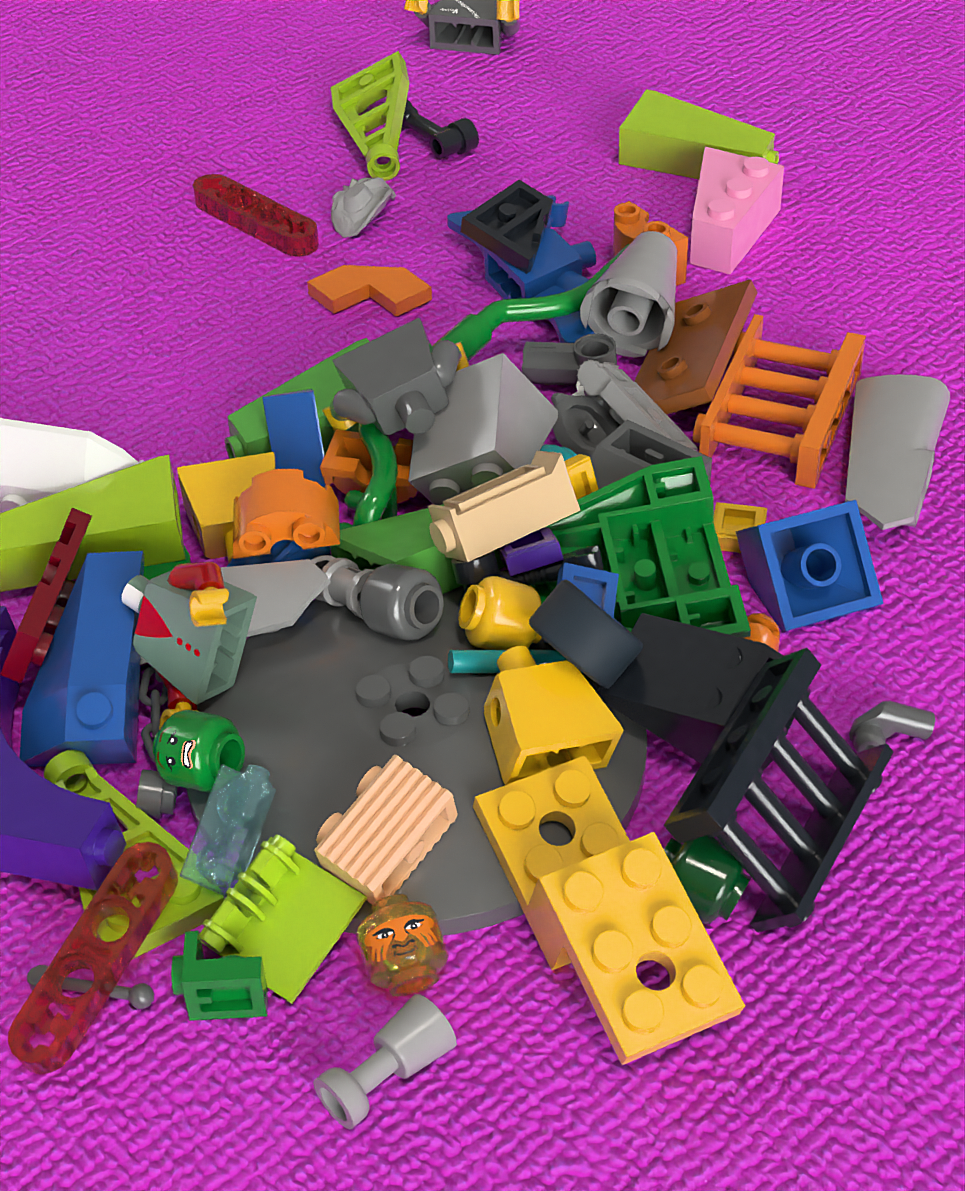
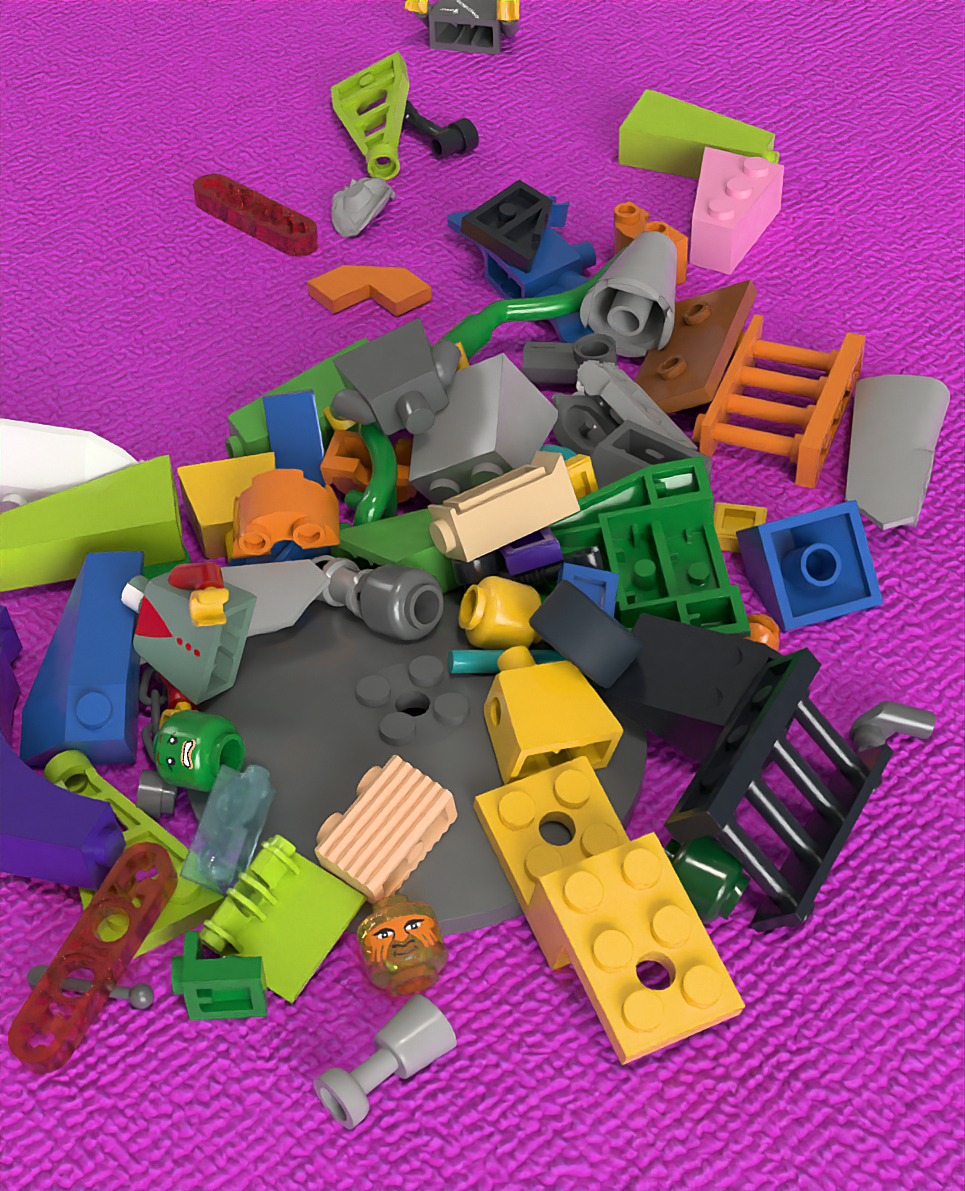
dark red wing [0,508,92,683] -> none

